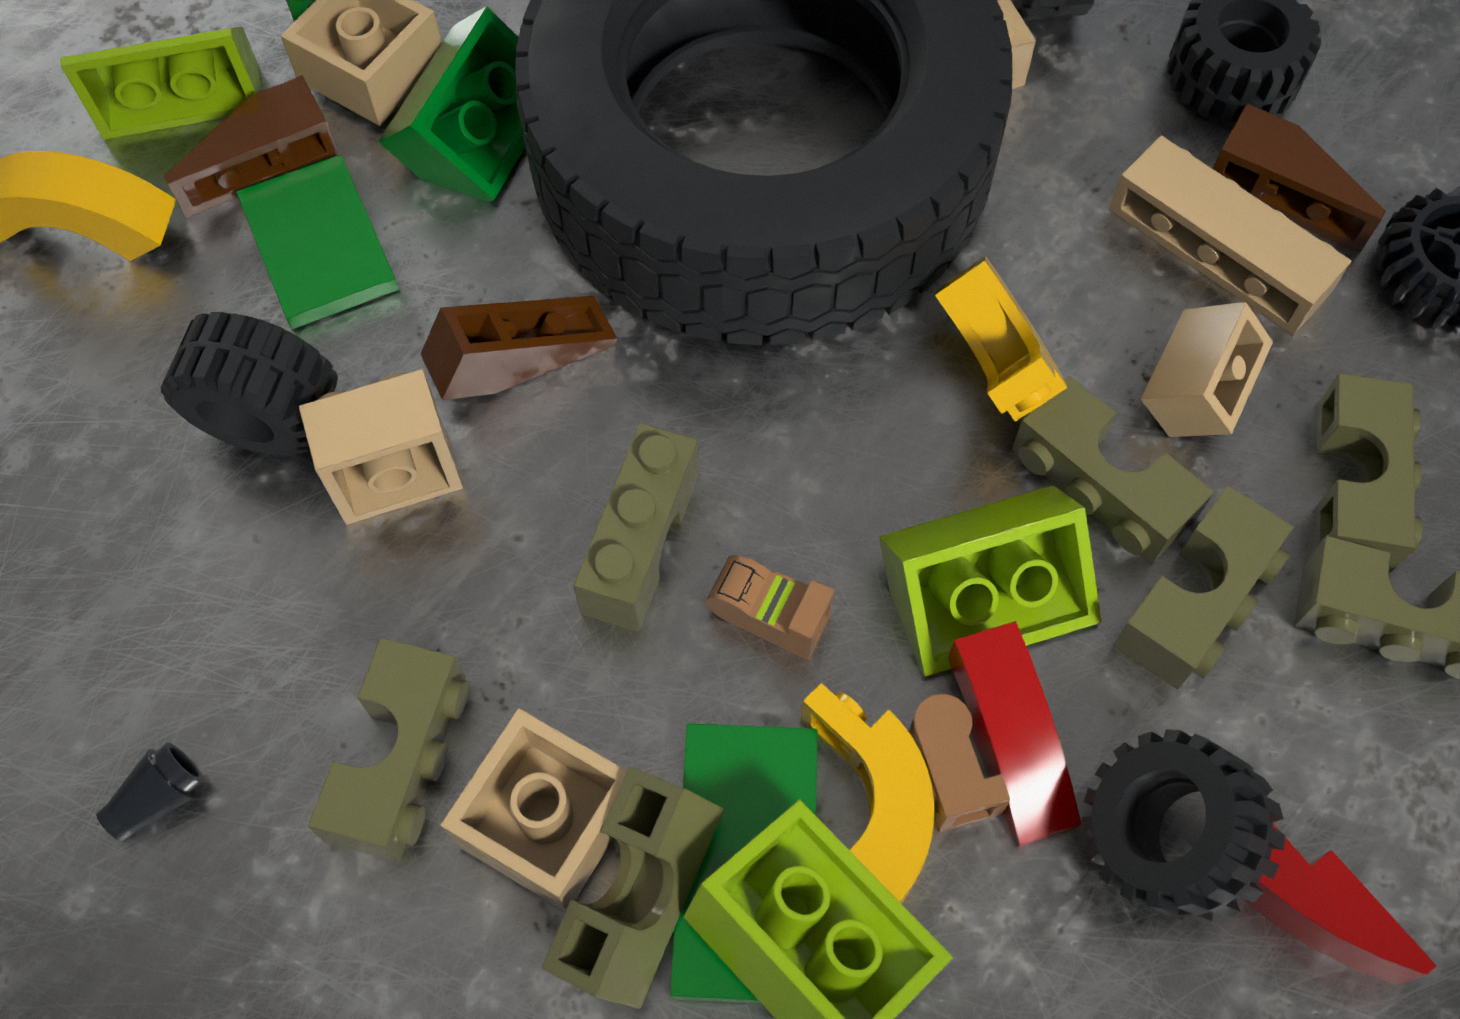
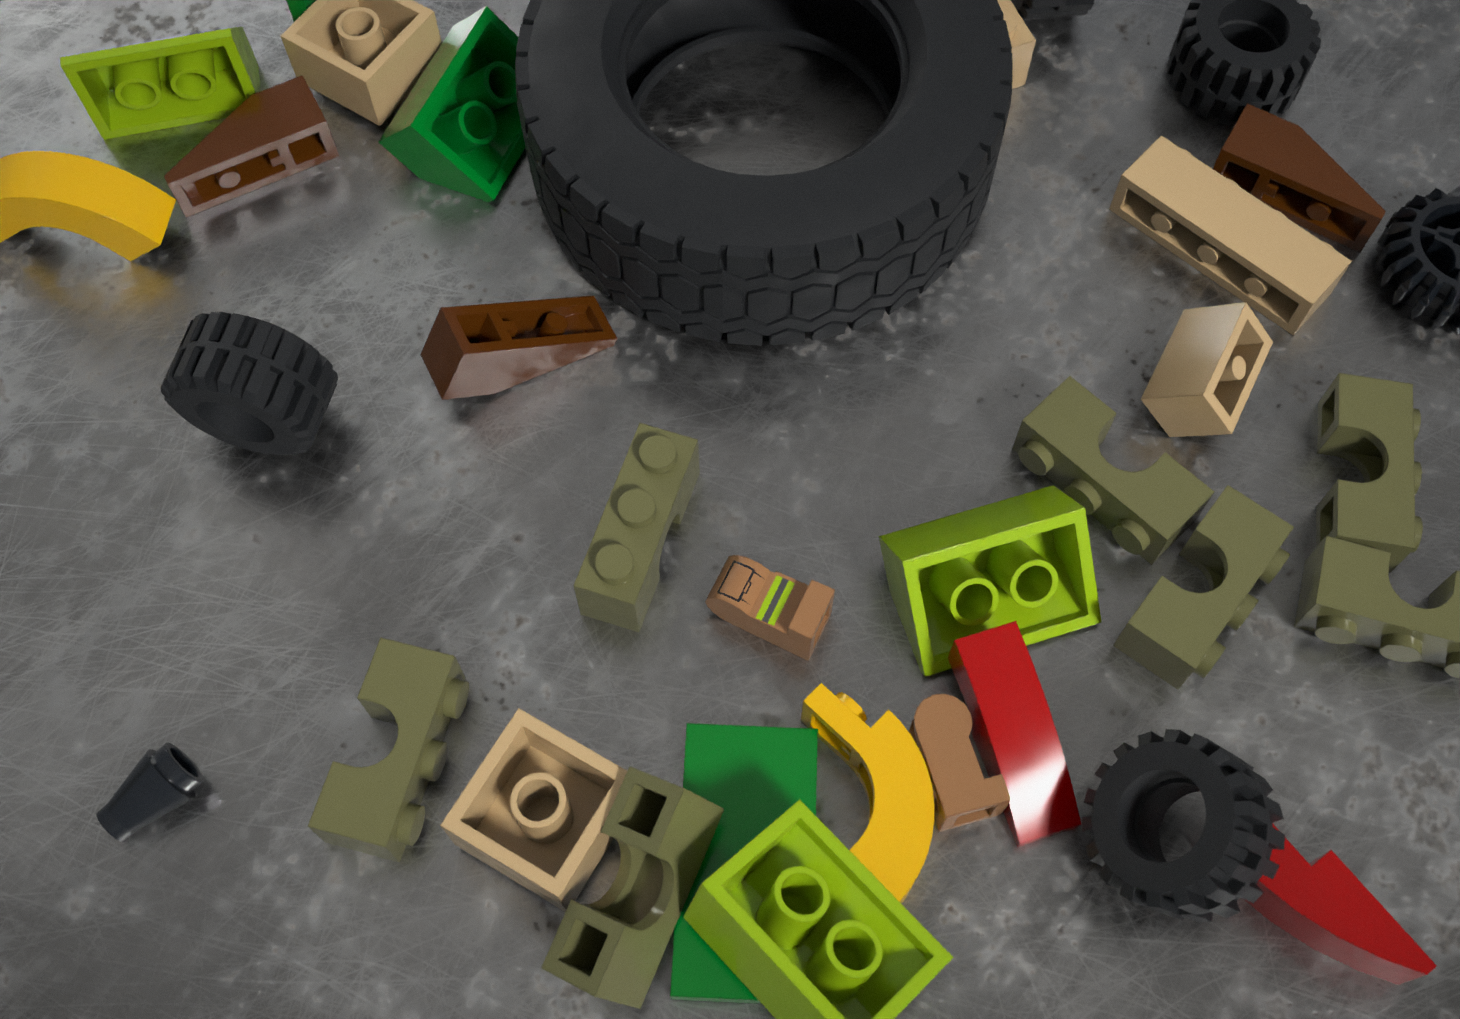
green tile [236,155,399,330] -> none
tan brick [299,369,463,525] -> none
yellow arch [935,255,1067,422] -> none

